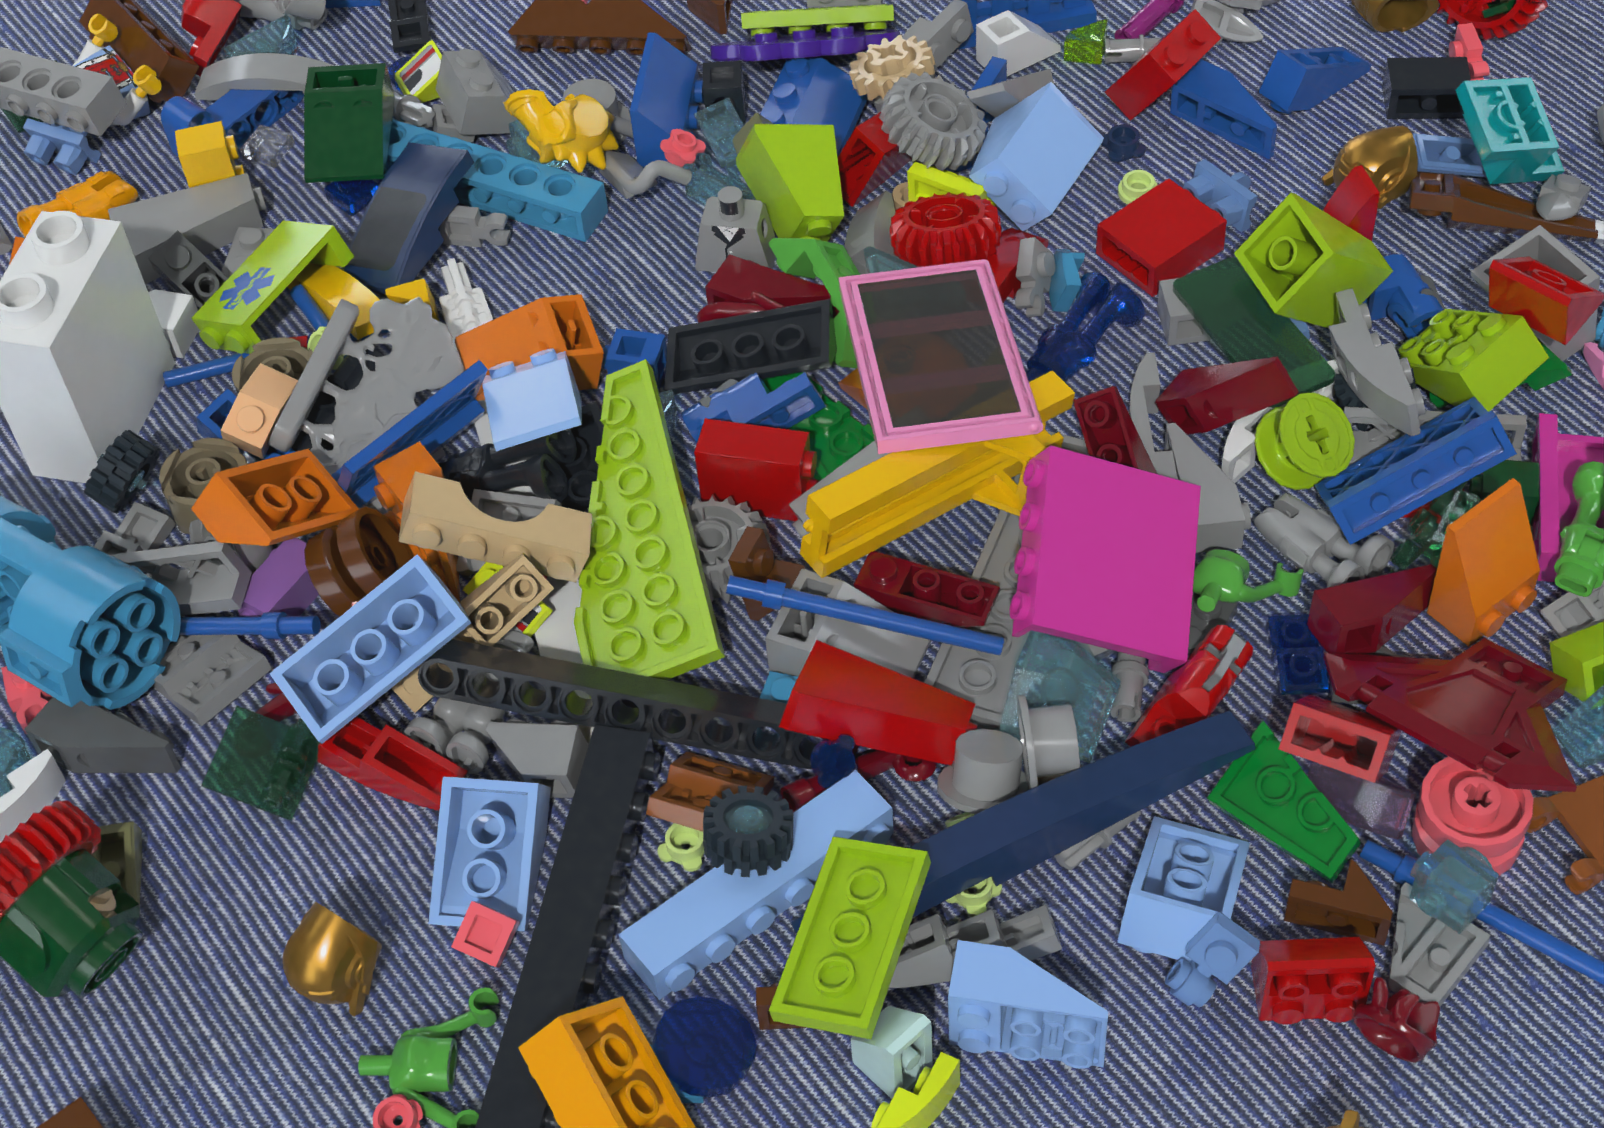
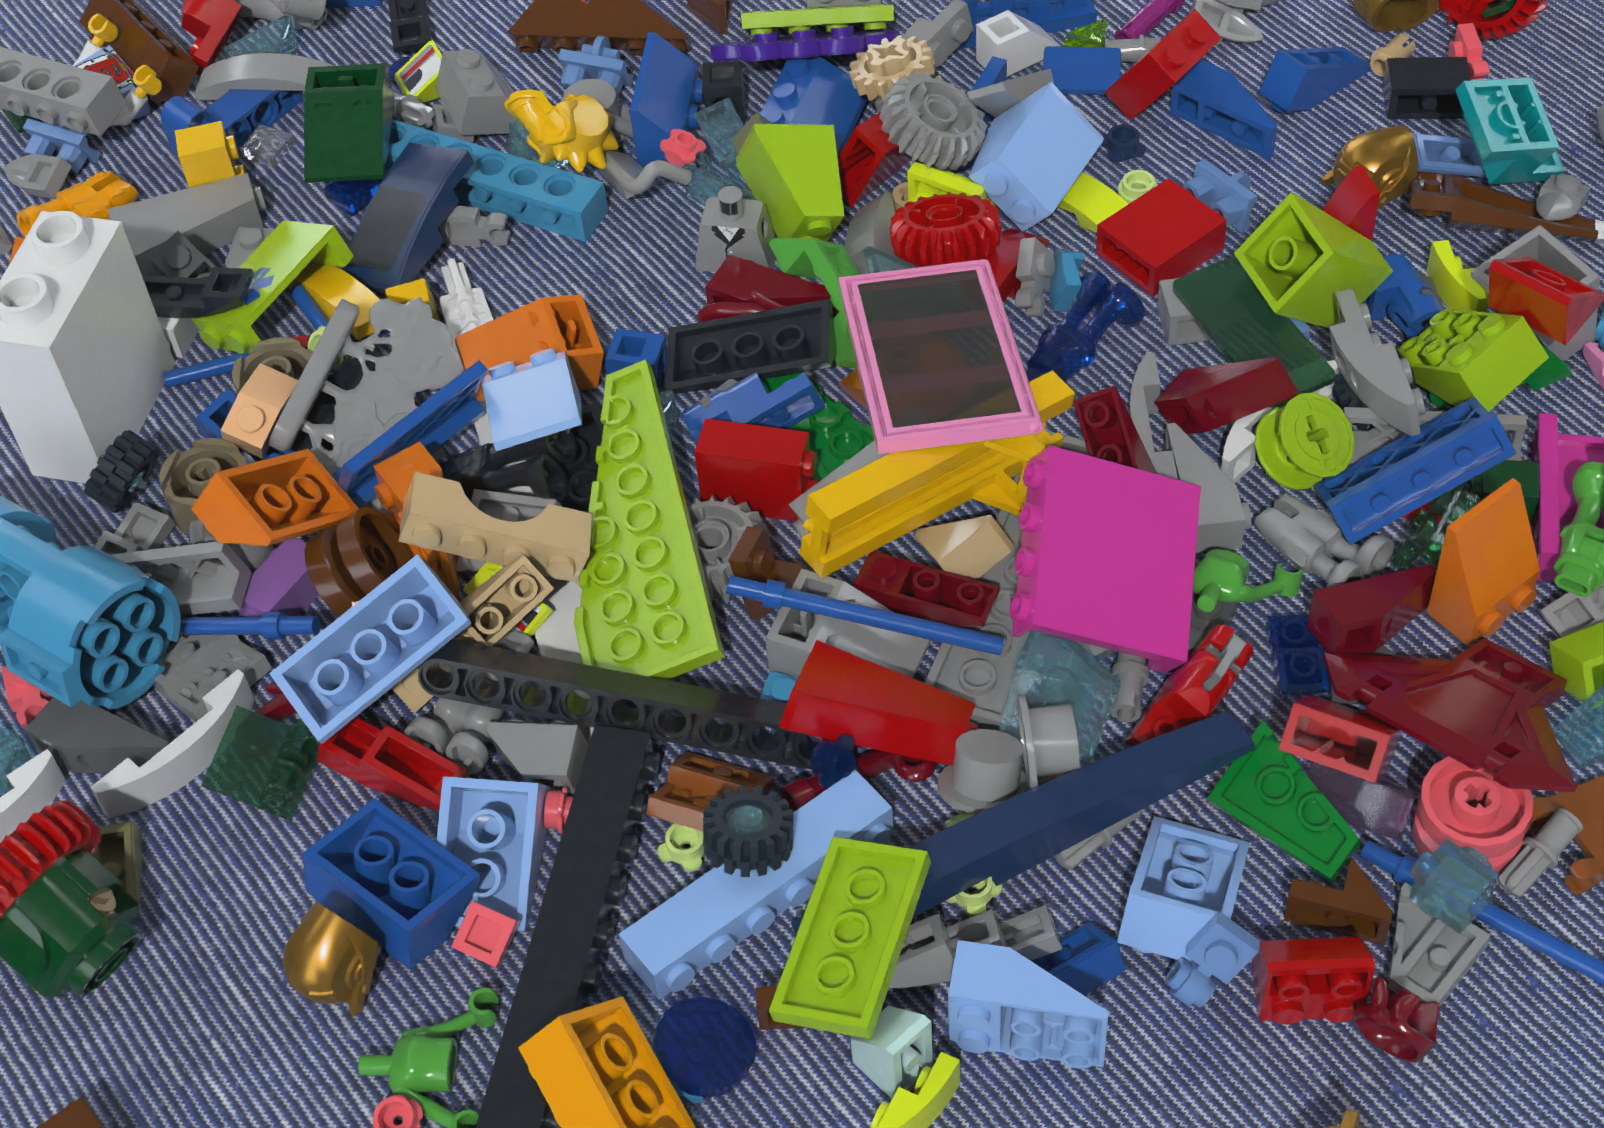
none -> light grey plate [4,154,72,199]
none -> white slope [90,669,255,818]
none -> black slope [142,267,254,318]
none -> blue slope [302,798,480,970]
none -> coral plate [544,786,573,834]
none -> medium blue hips [558,35,634,97]
none -> tan slope [914,515,1014,580]
none -> blue slope [1031,922,1125,995]
none -> blue slope [1043,46,1121,95]
none -> neon yellow slope [1057,172,1129,233]
none -> tan pin [1370,33,1416,77]
none -> neon yellow slope [1426,240,1489,312]
none -> light grey axle [1498,808,1583,898]

